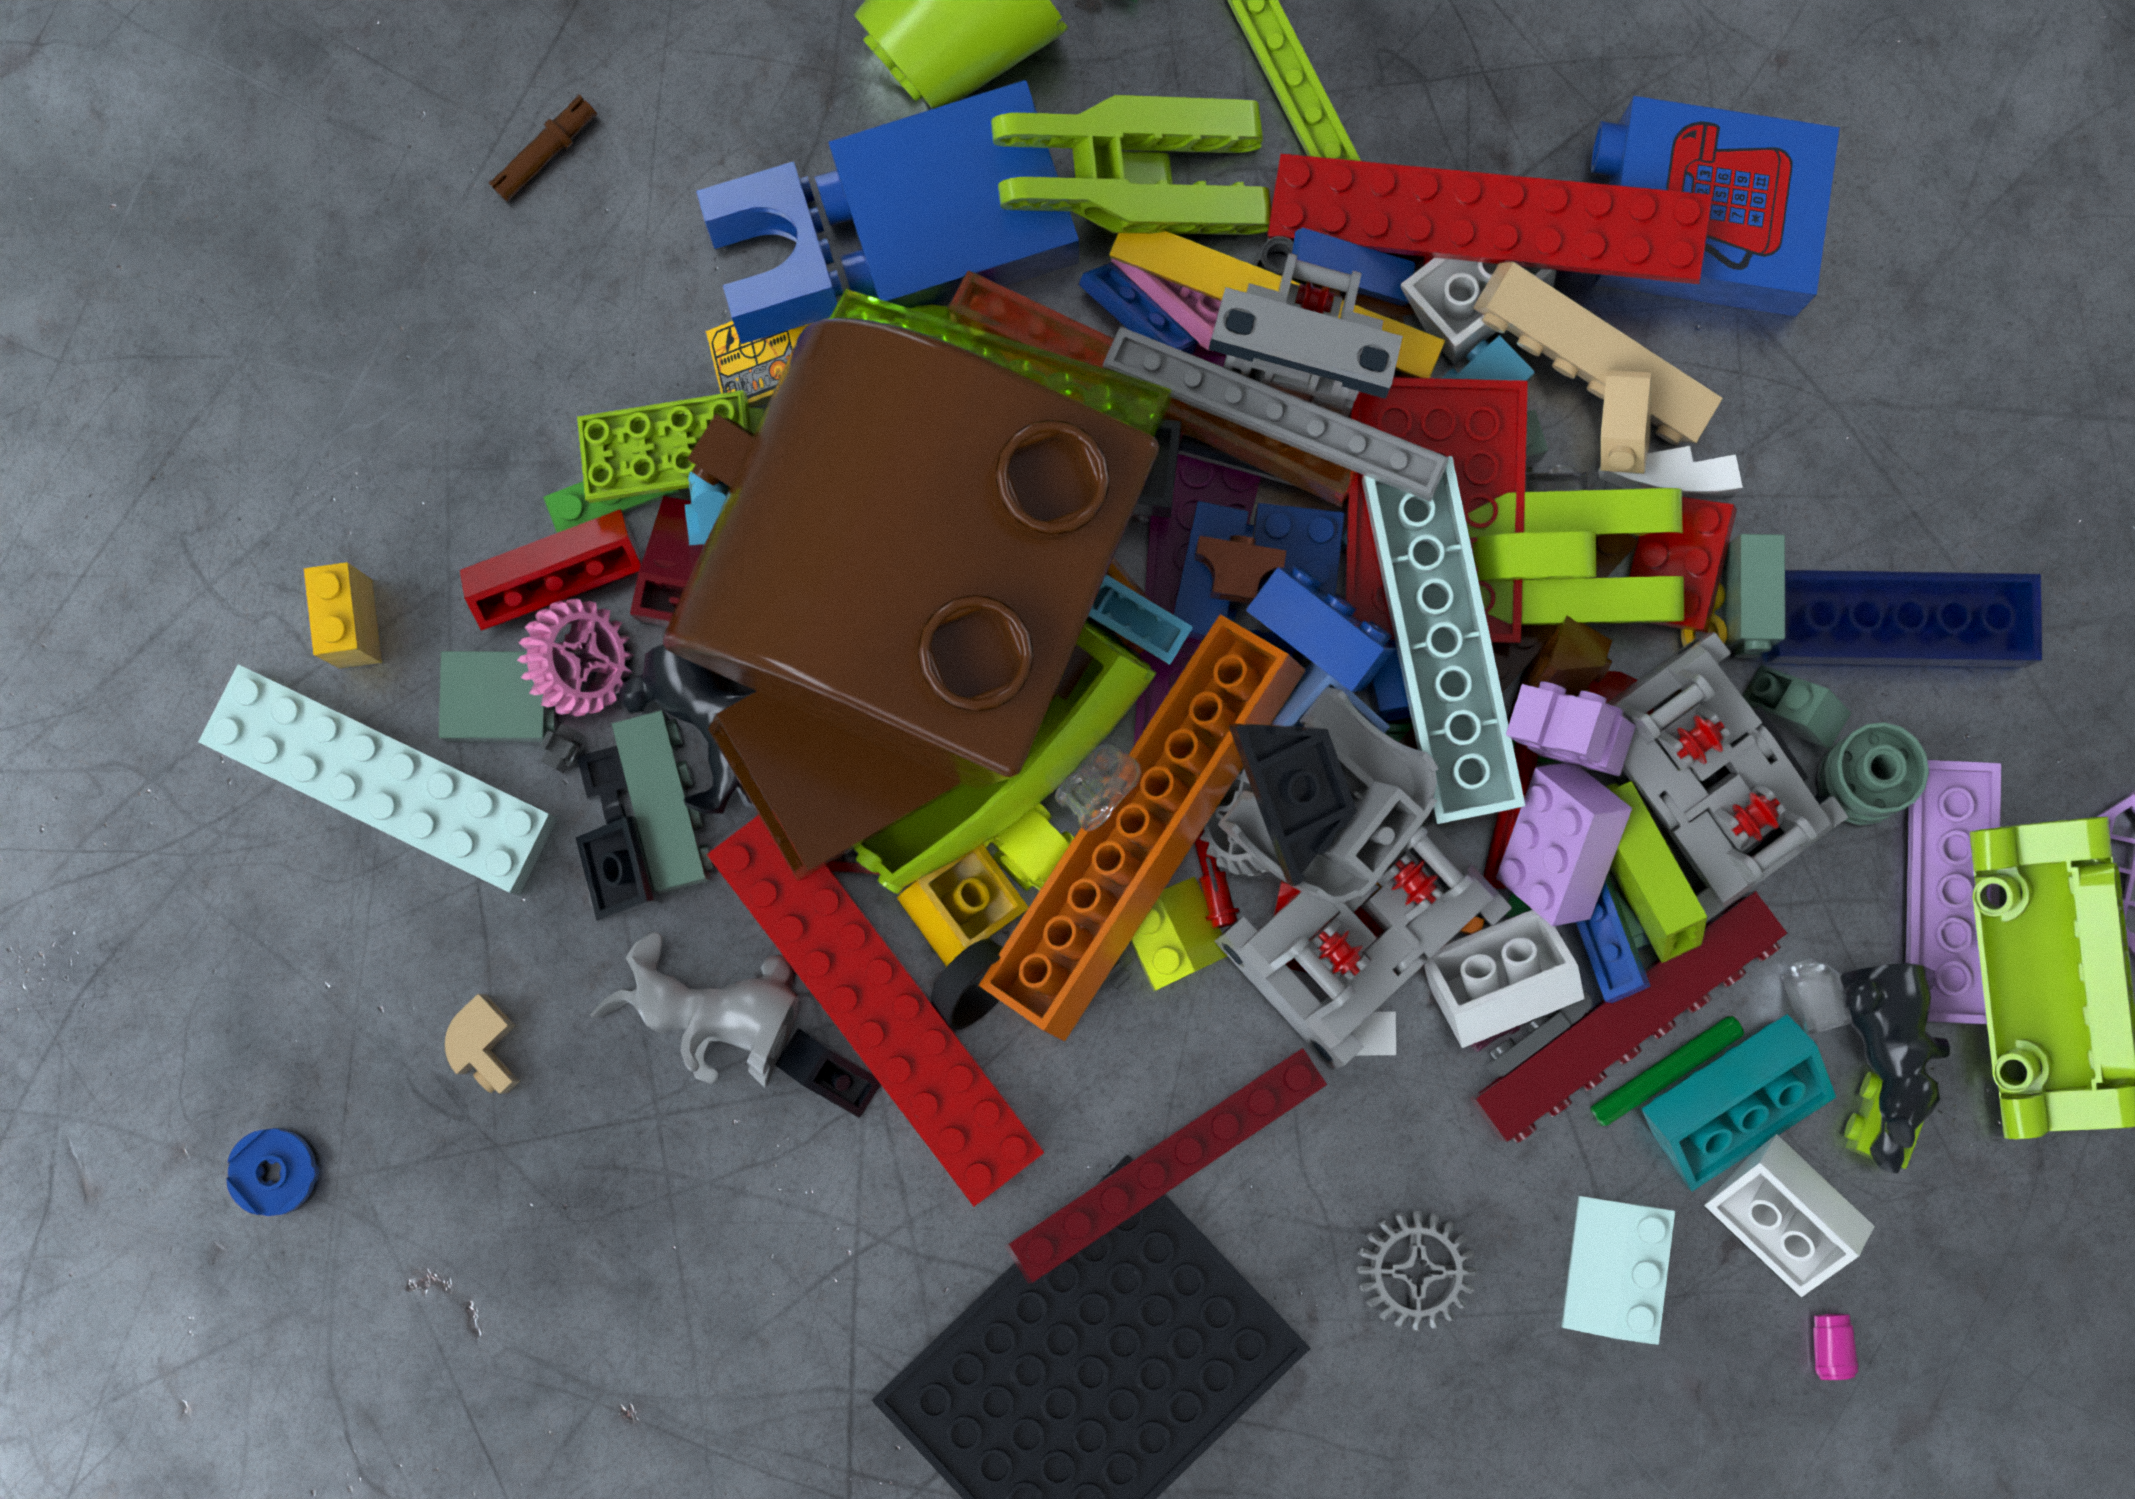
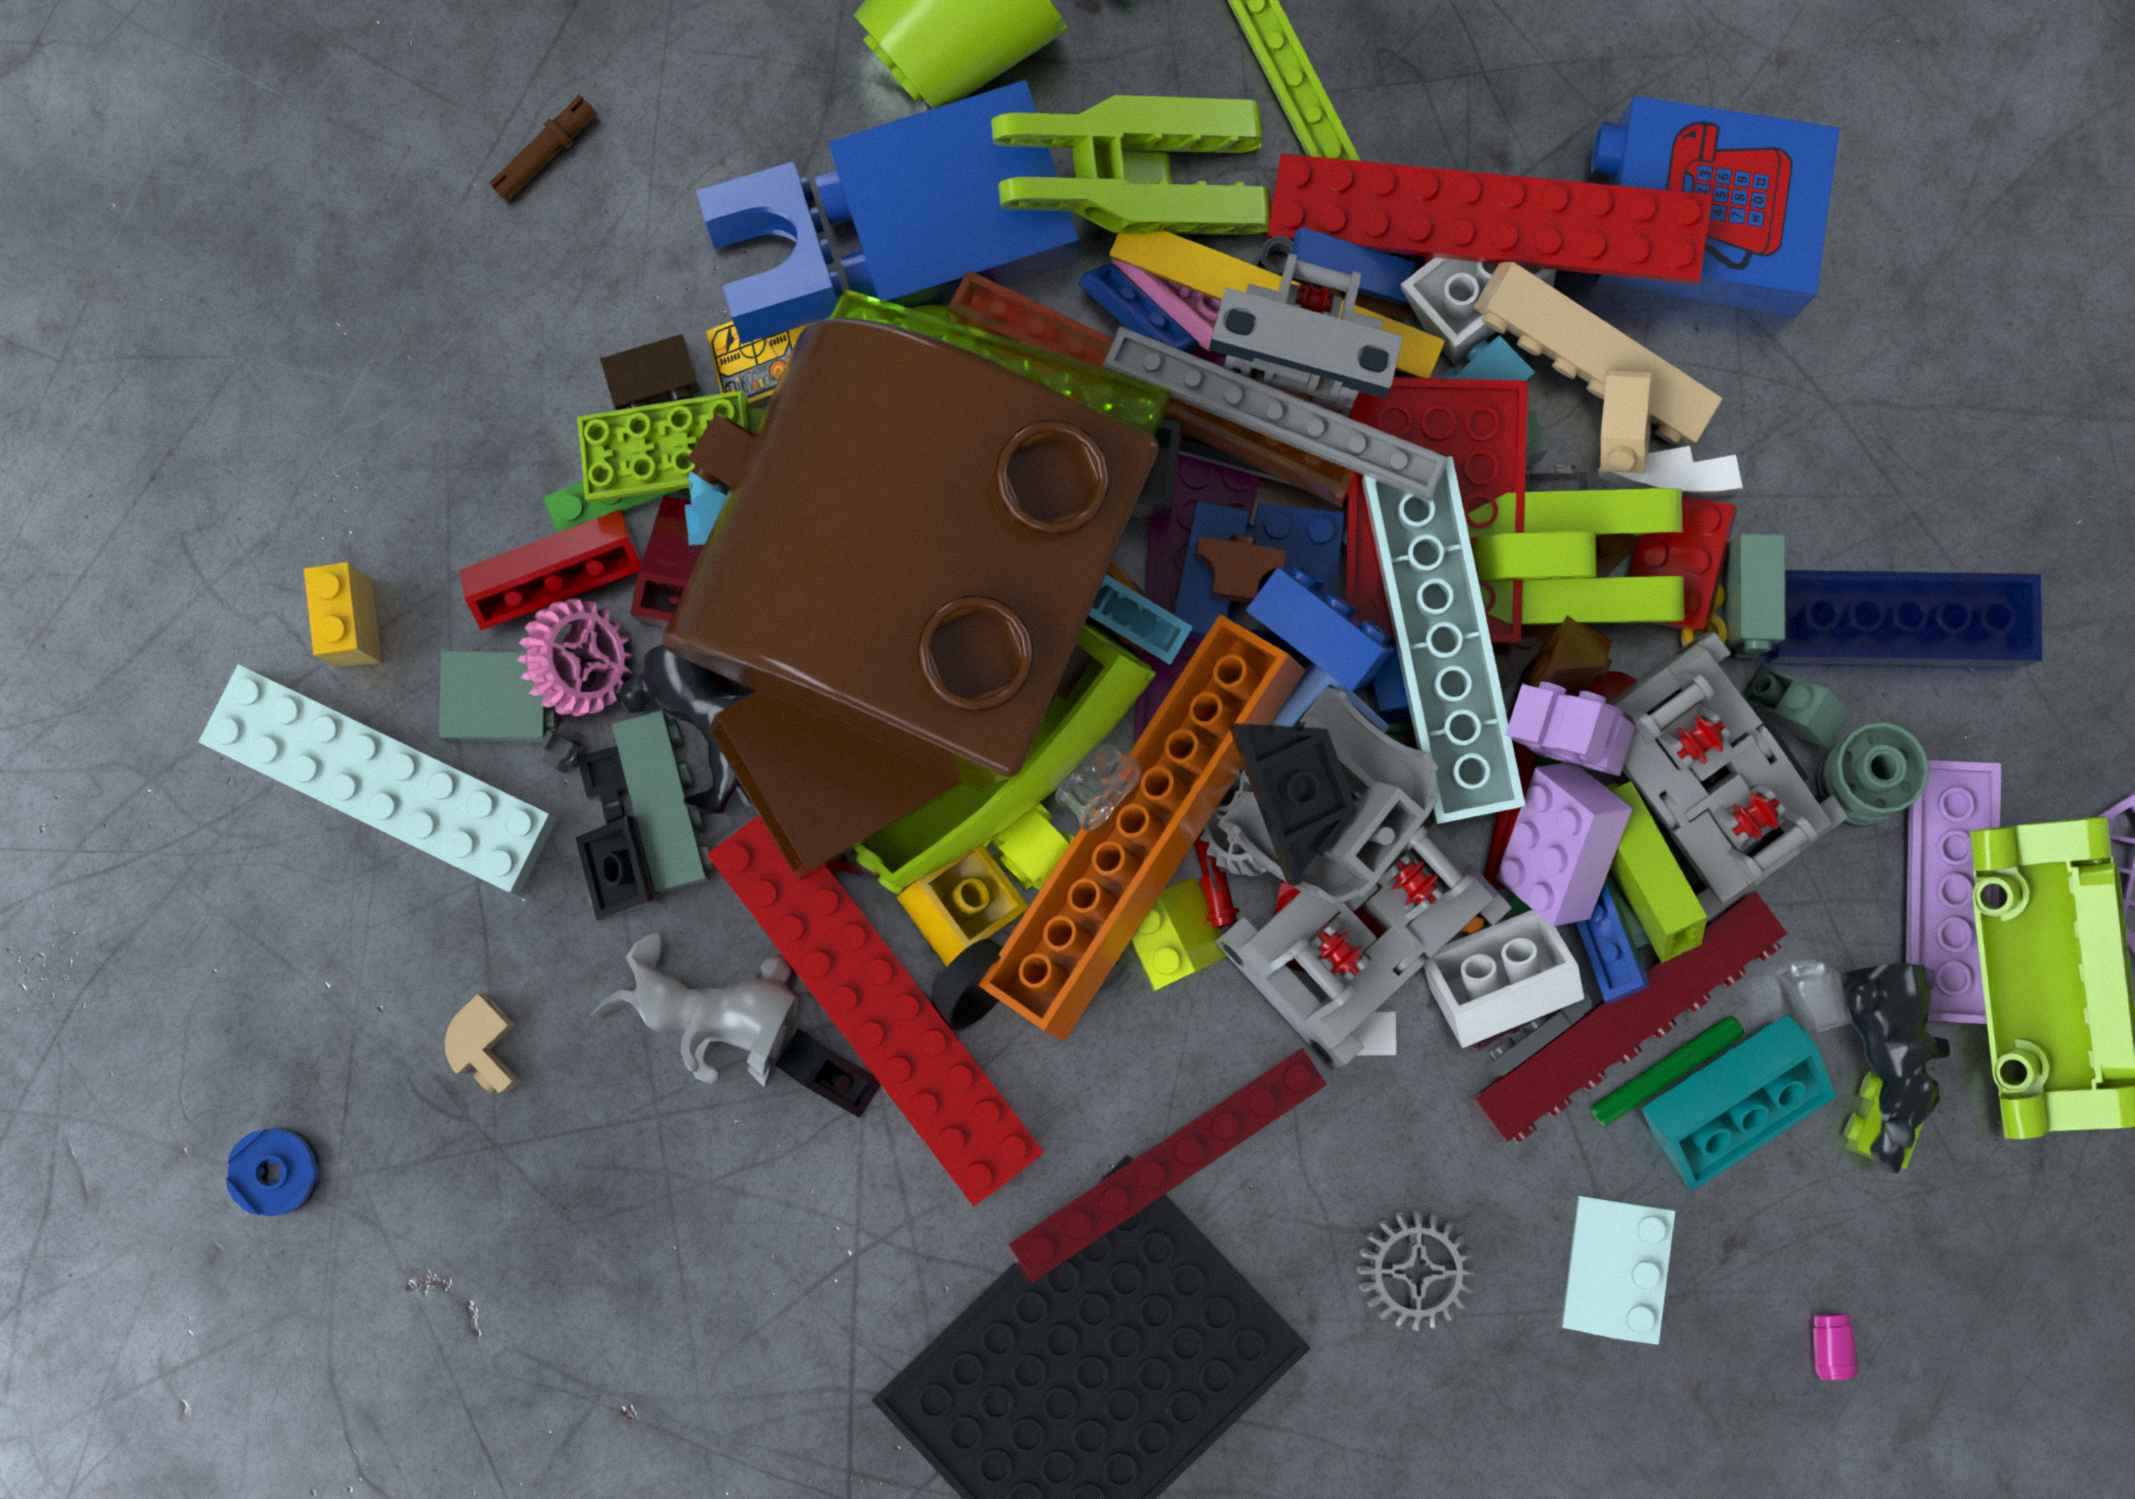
white slope [1704,1134,1875,1297] -> none
none -> dark brown brick [600,334,702,410]

